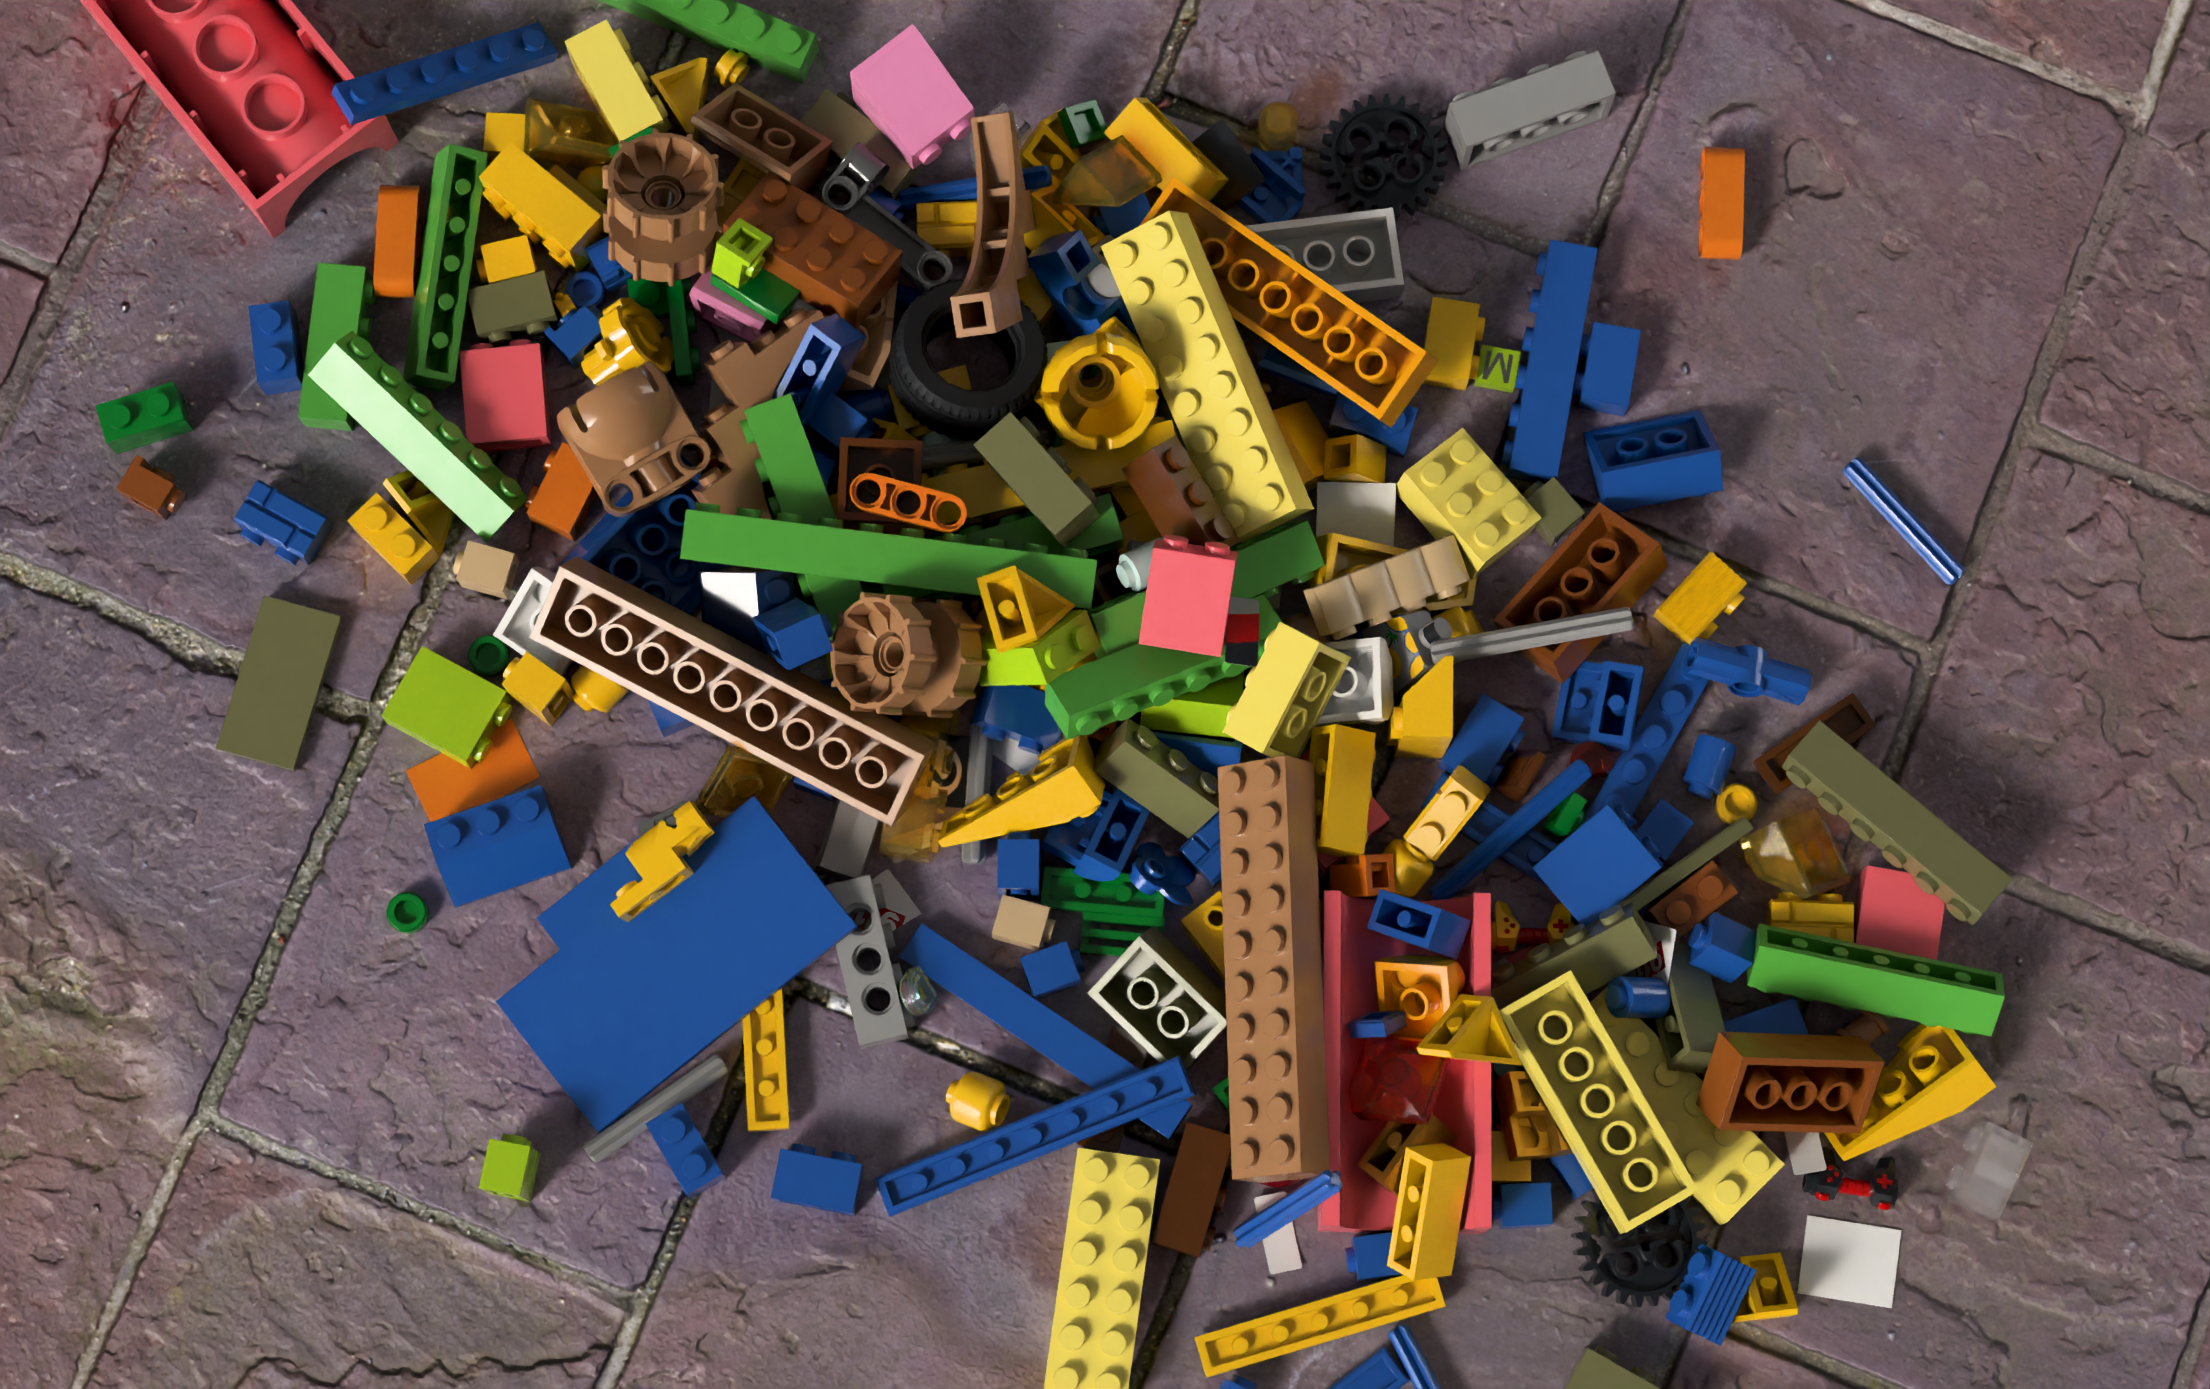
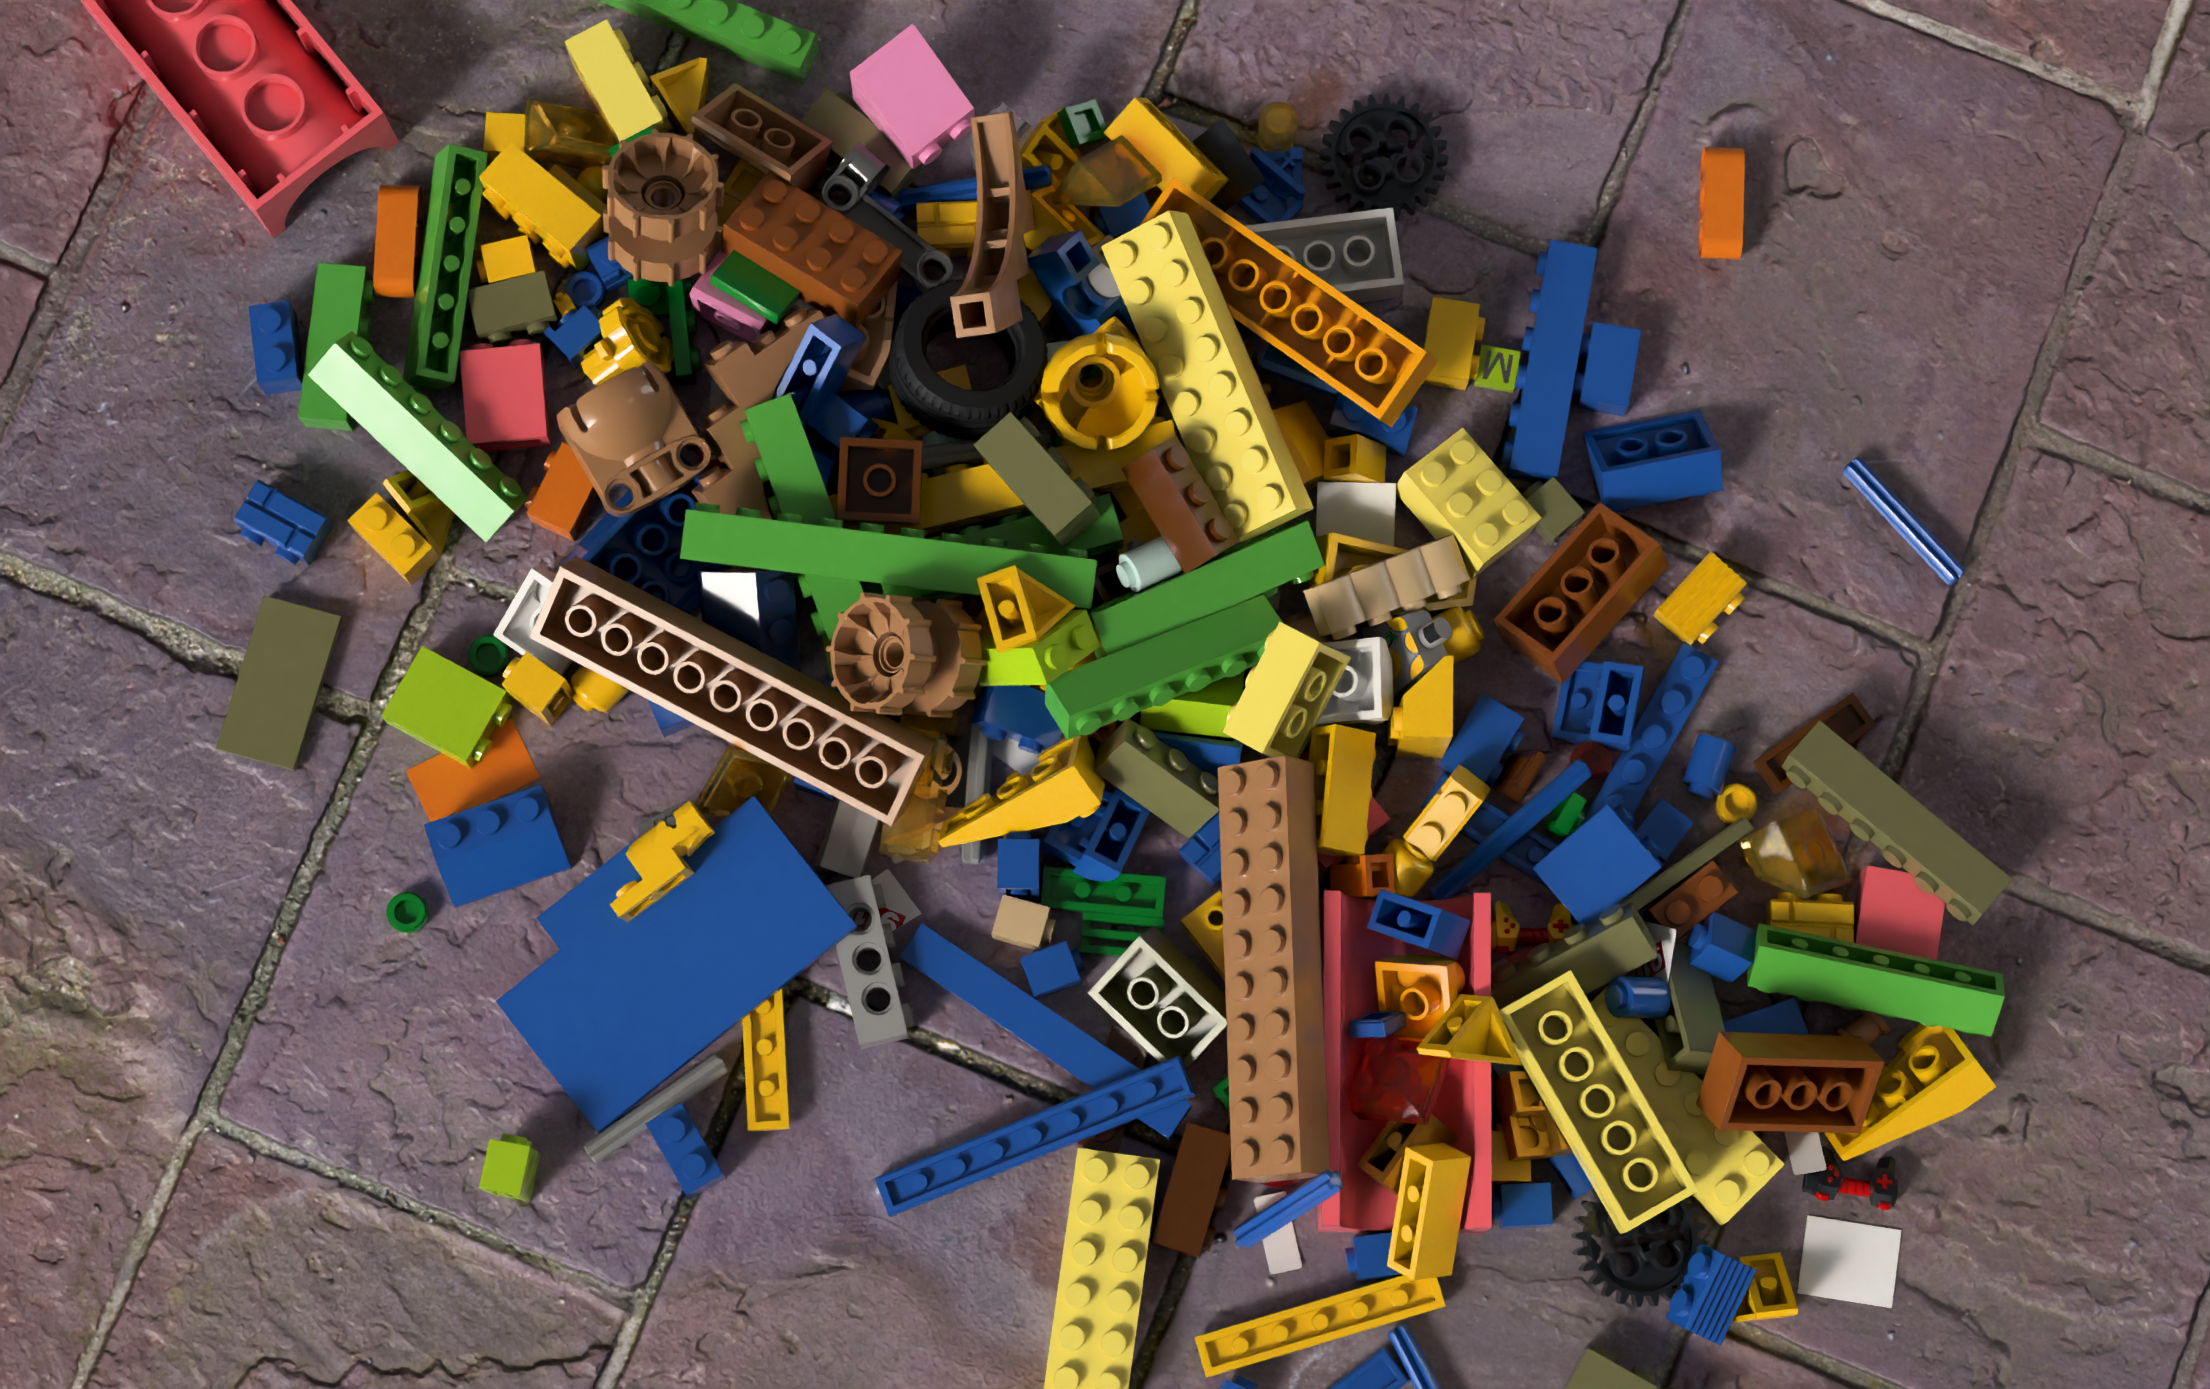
green brick [95,382,194,454] -> none
dark orange brick [116,455,186,520] -> none
blue plate [331,22,558,125] -> none
tan brick [453,540,520,599] -> none
lime brick [711,217,773,288] -> none
yellow plate [714,49,750,88] -> none
blue brick [753,598,834,670] -> none
blue brick [771,1143,864,1216] -> none
orange beam [850,473,967,533] -> none
clear light blue tile [899,966,939,1016] -> none
yellow head [946,1071,1010,1131] -> none
blue plate [1129,842,1196,906] -> none
coral brick [1139,535,1238,657] -> none
sticker [1225,596,1259,667] -> none
light grey axle [1430,607,1633,664] -> none
light grey brick [1443,50,1616,171] -> none
blue piece [1684,637,1812,705] -> none
clear brick [1946,1121,2034,1221] -> none

